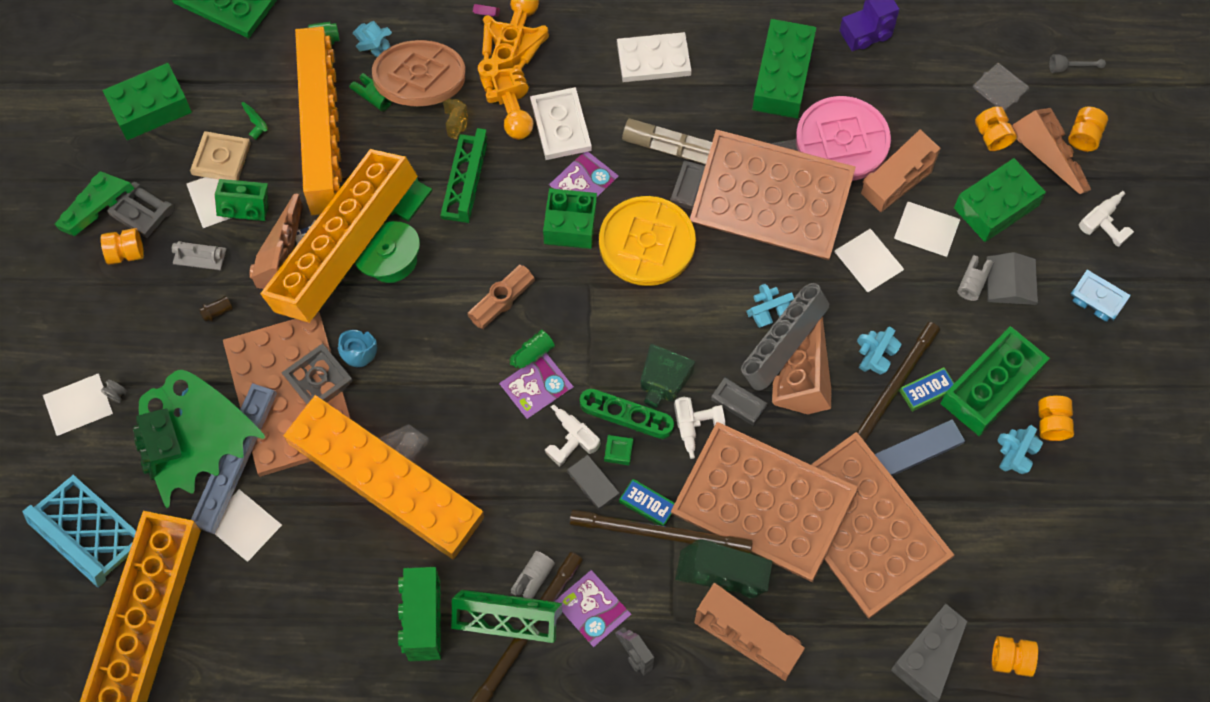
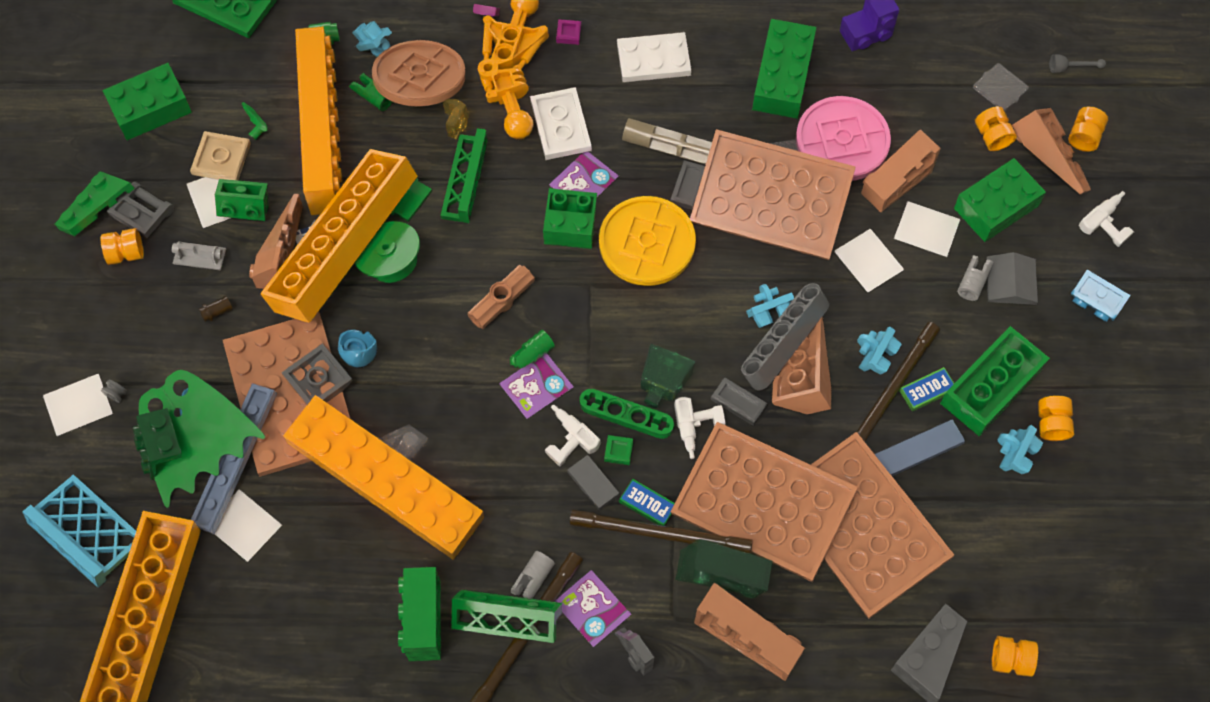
none -> magenta tile [556,20,581,45]

